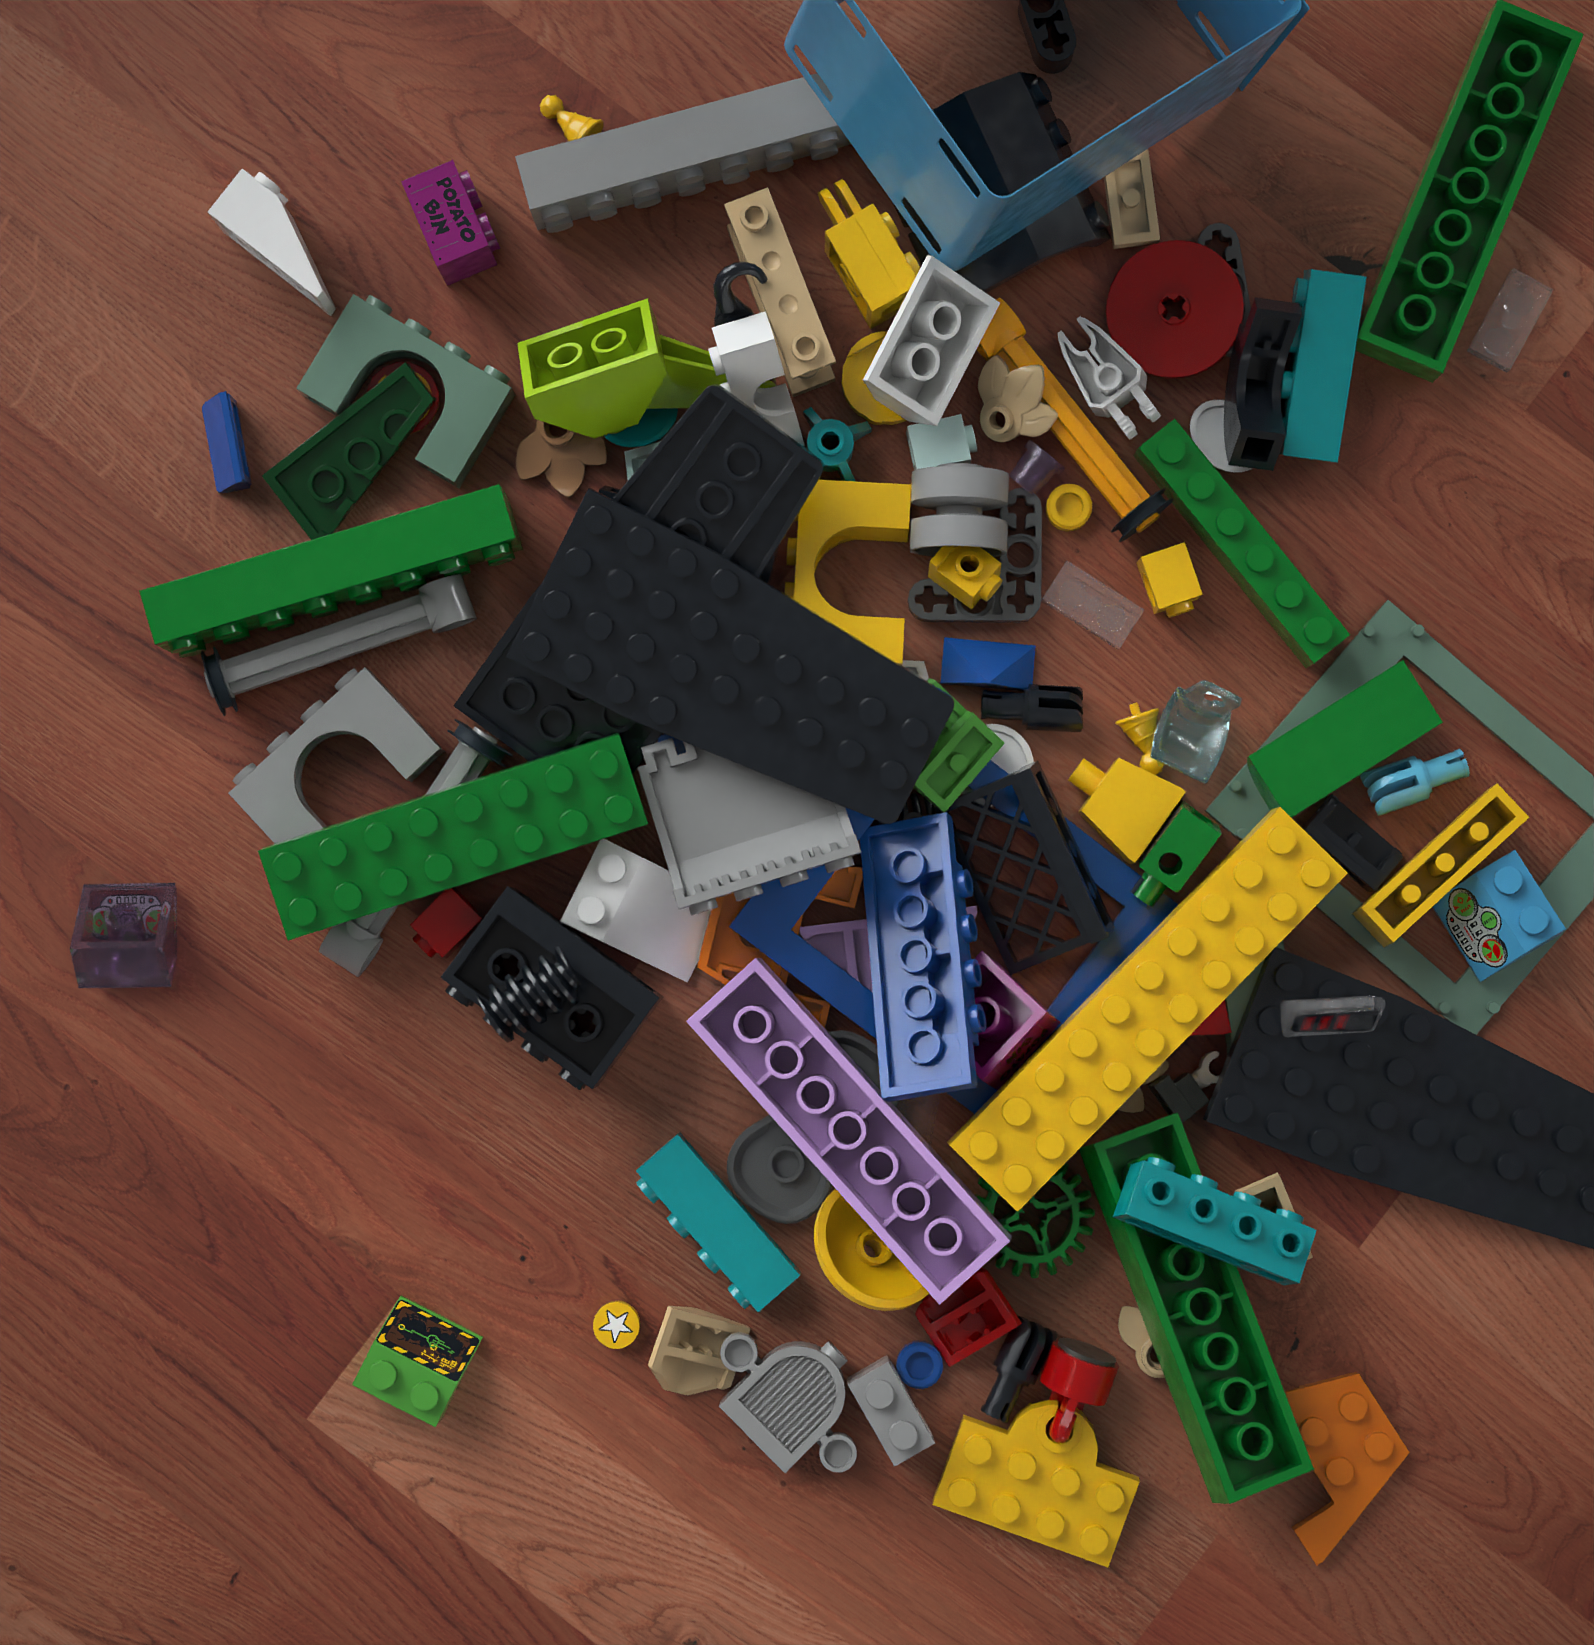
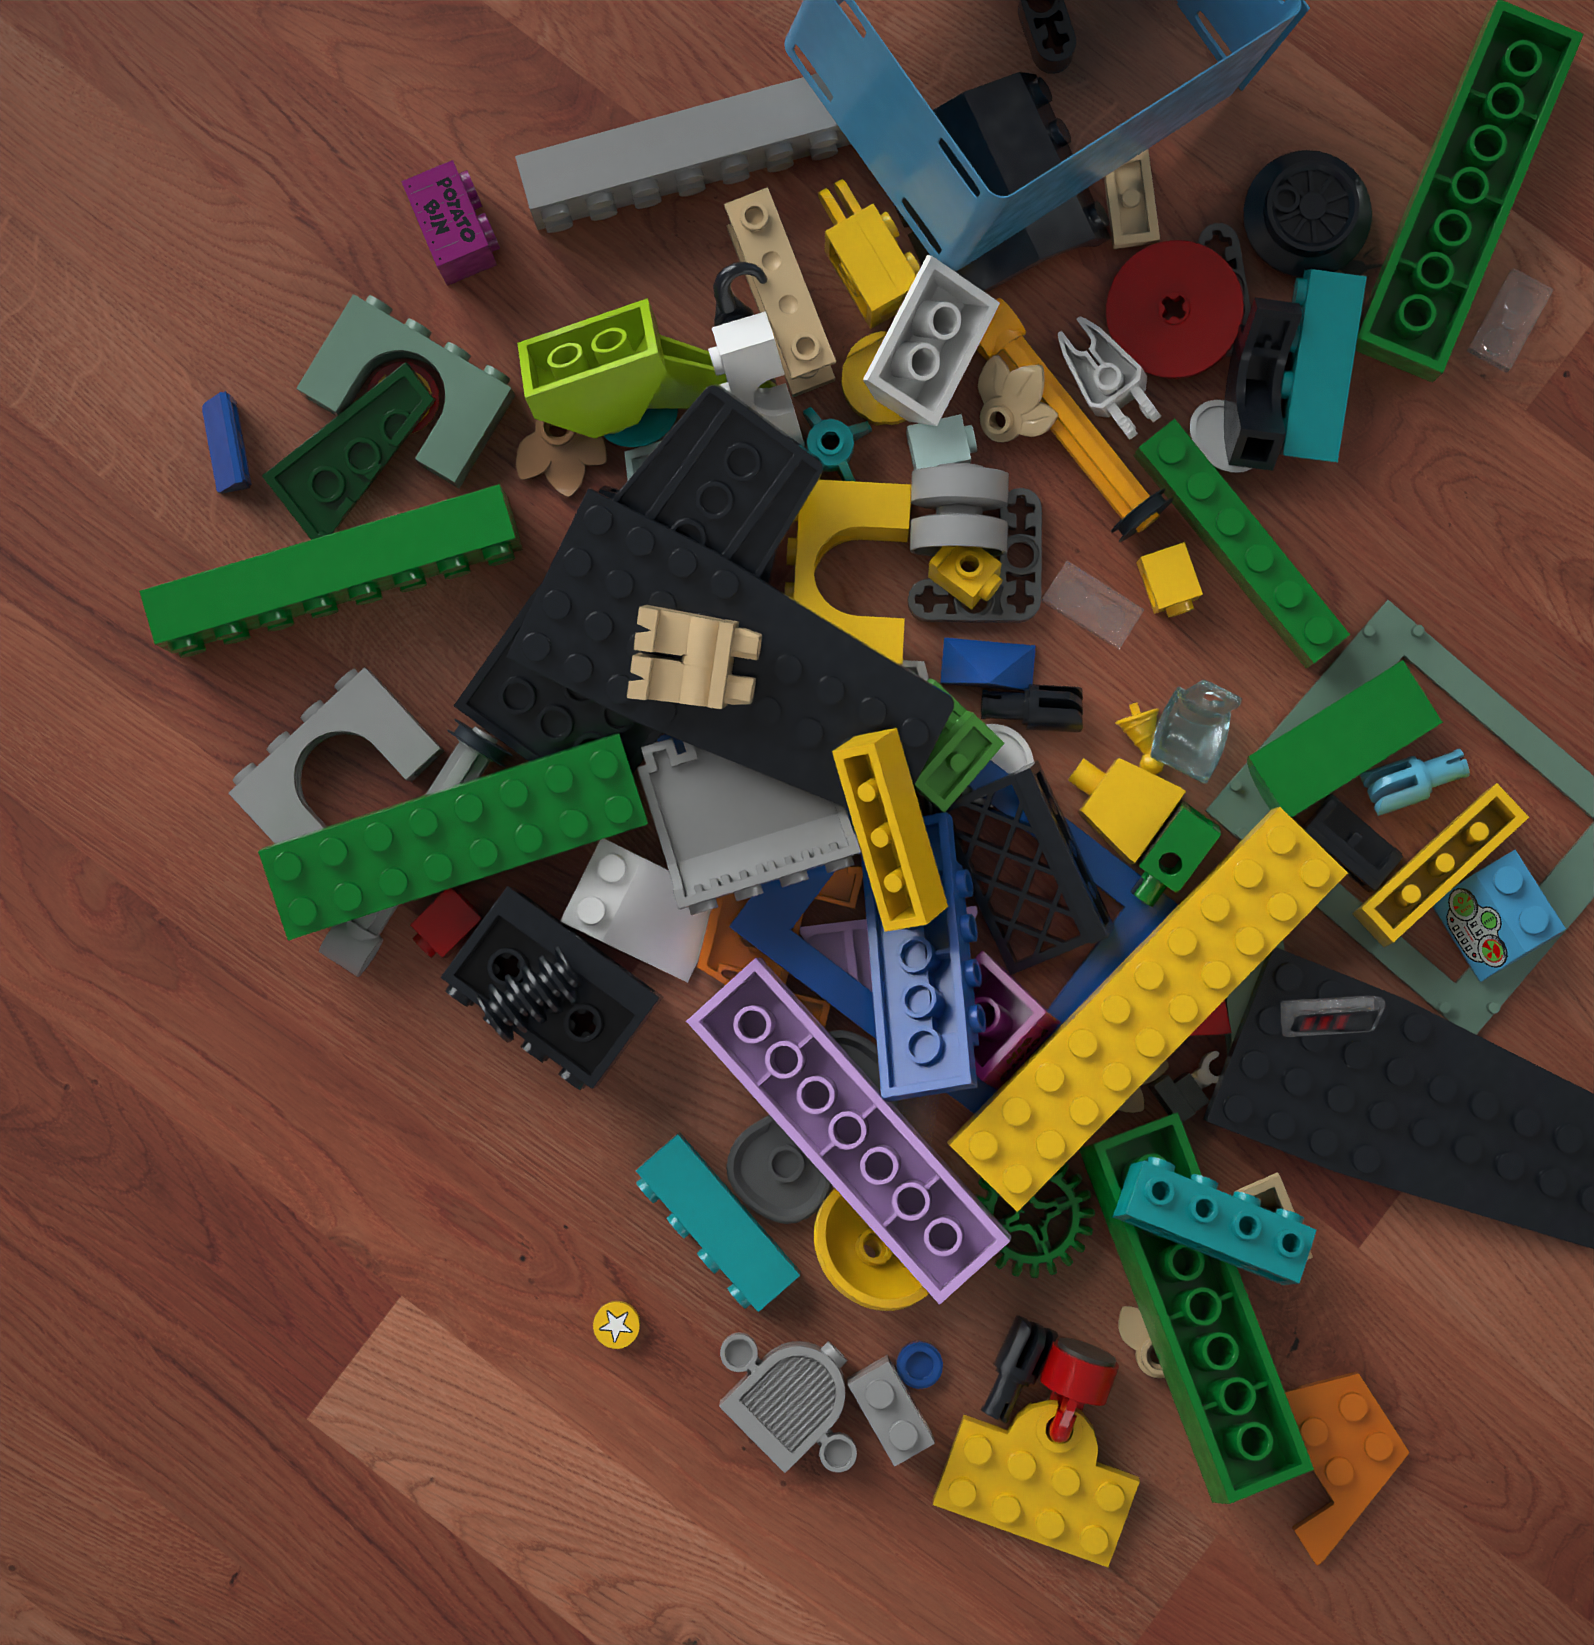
clear purple slope [70,883,177,988] -> none
light grey piece [201,574,477,716] -> none
white slope [208,169,336,316] -> none
slope [352,1295,483,1427] -> none
yellow piece [539,95,604,141] -> none
tan slope [648,1306,751,1395] -> none
red slope [915,1268,1022,1367] -> none
clear purple piece [1009,440,1065,496] -> none
yellow tile [1045,484,1092,531] -> none
none -> tan hips [627,605,762,709]
none -> yellow brick [832,728,948,932]
none -> black wheel [1243,150,1372,278]

